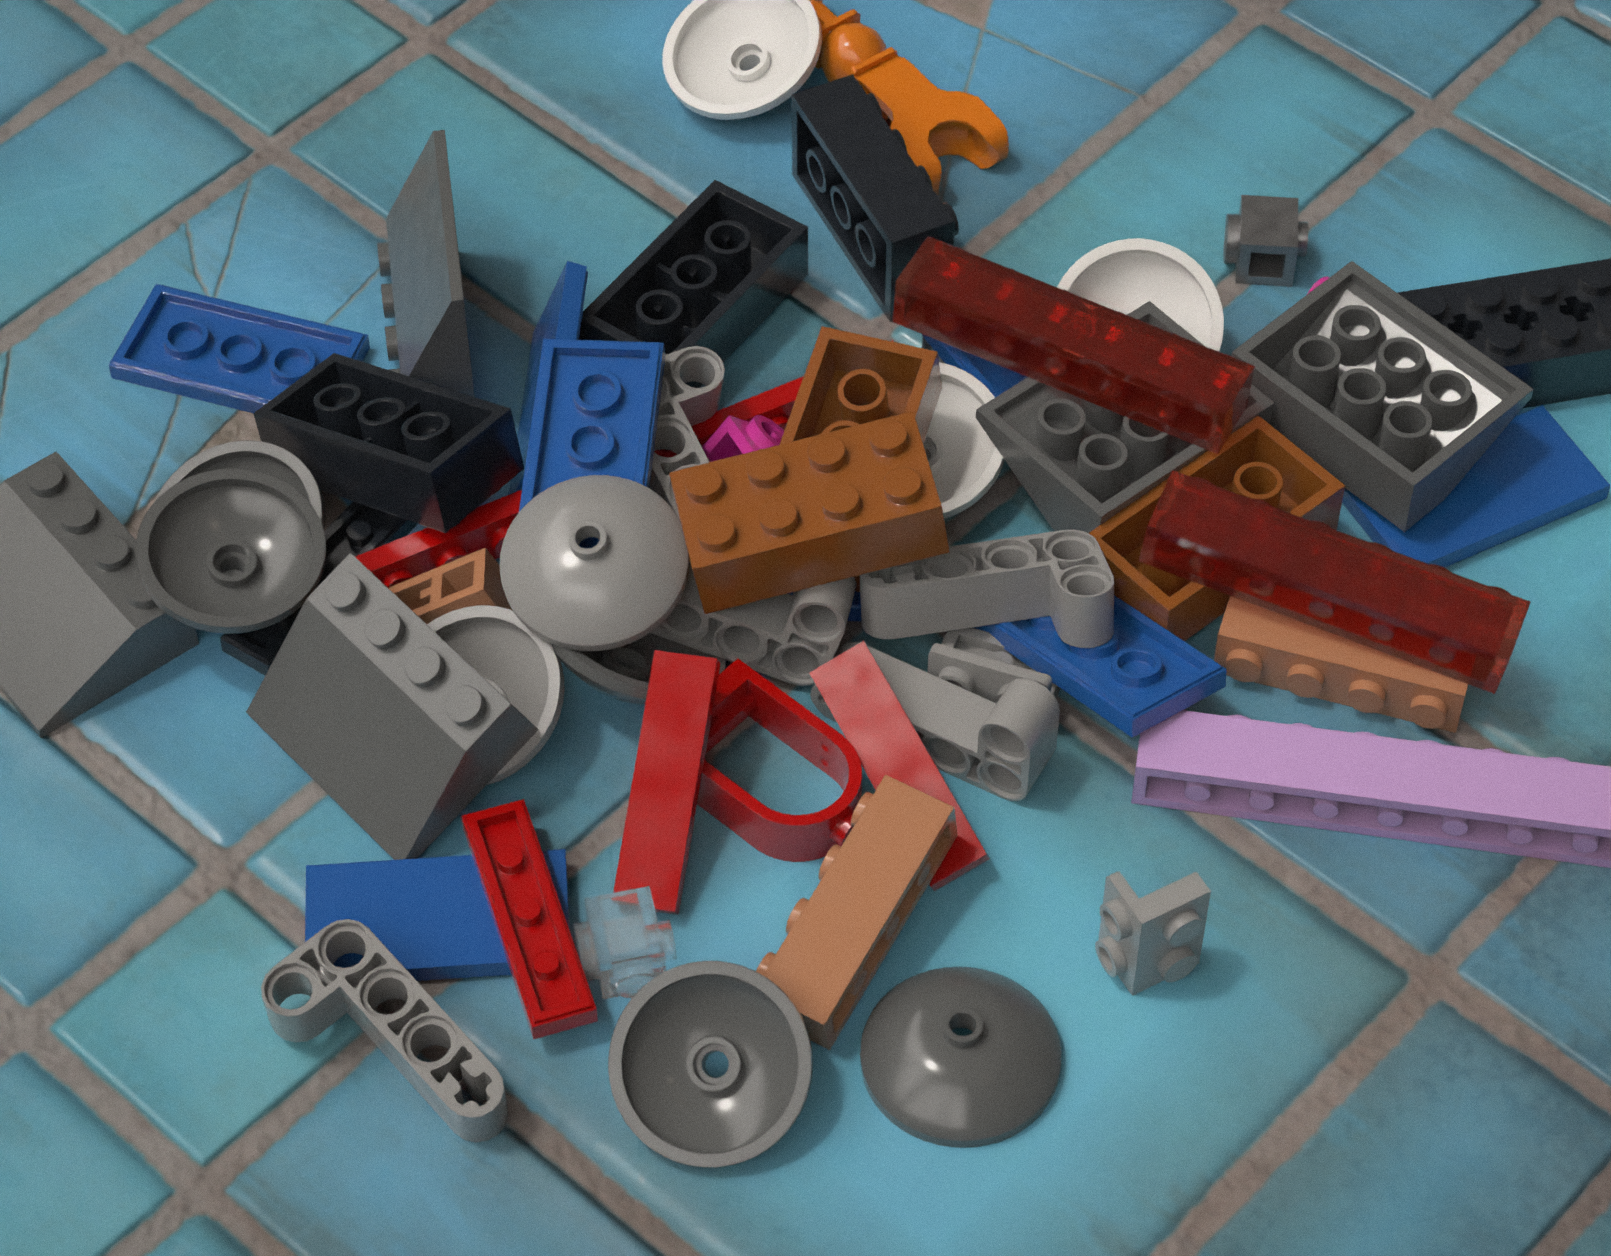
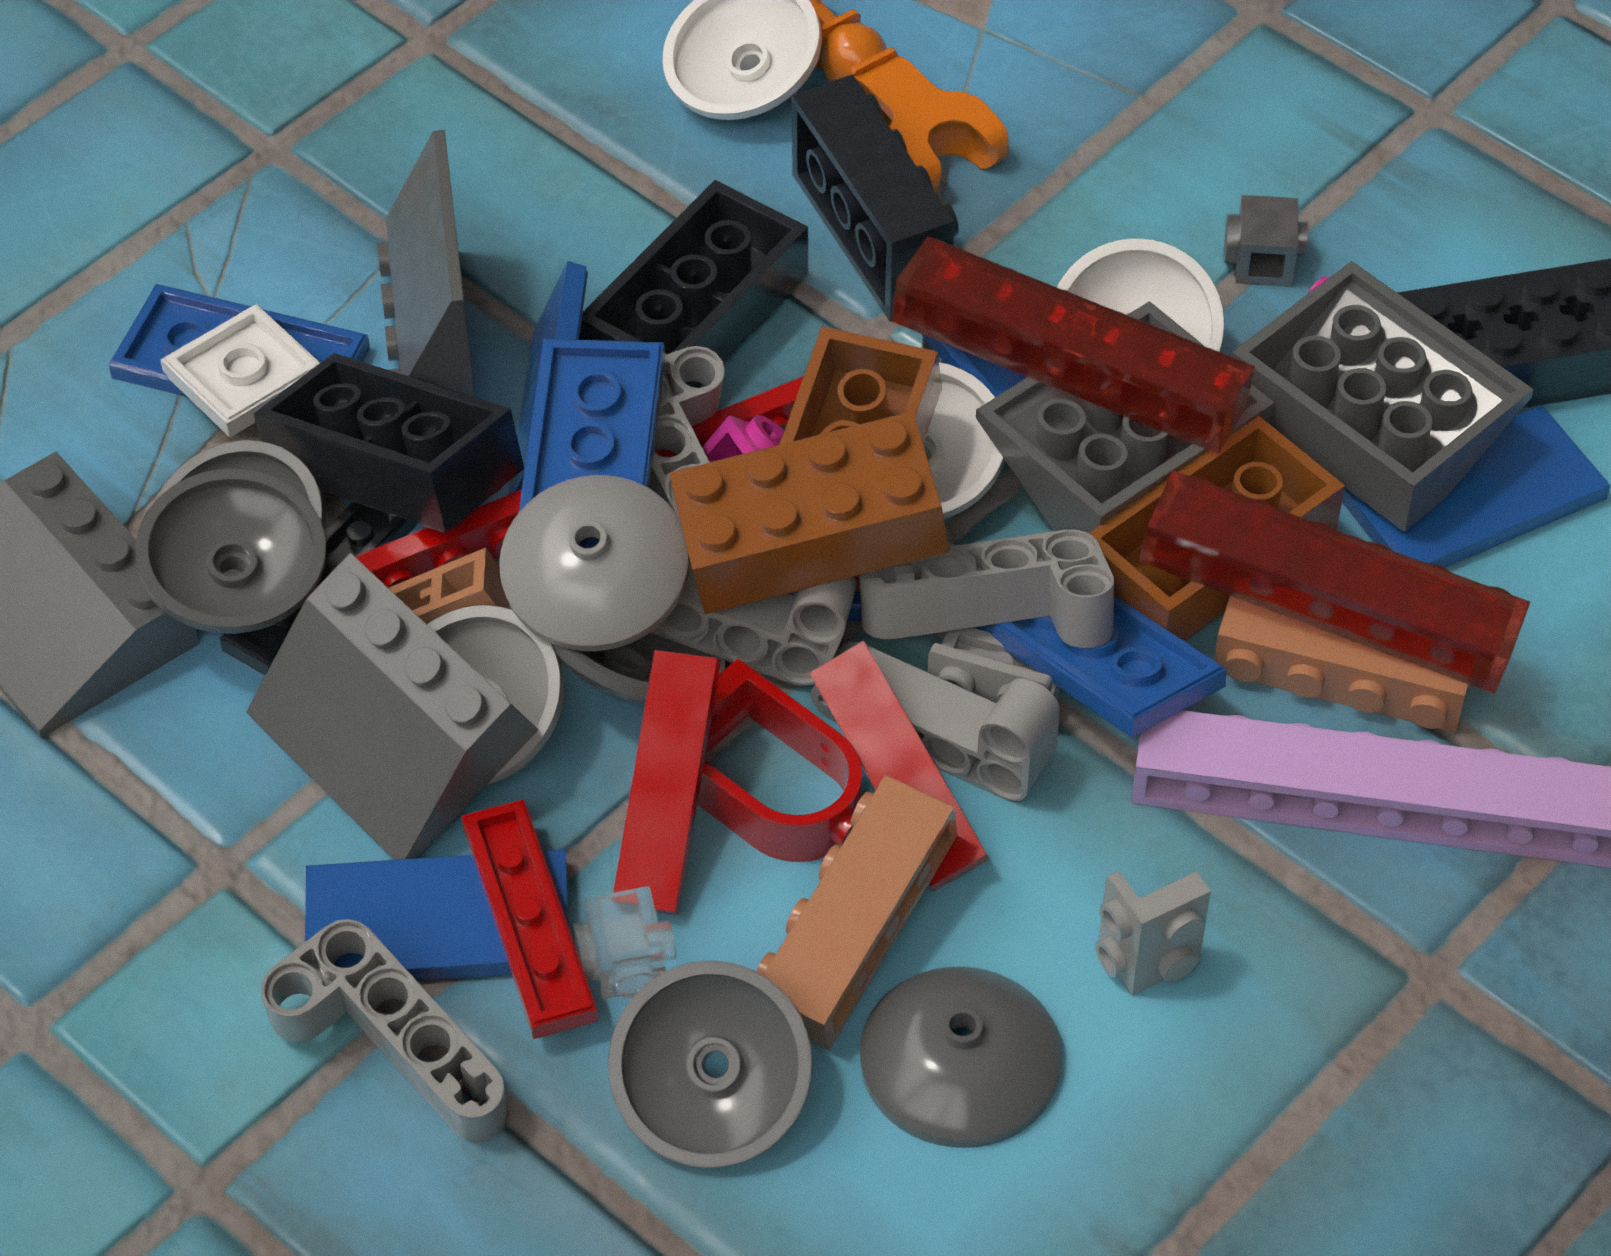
none -> white tile [160,304,320,437]

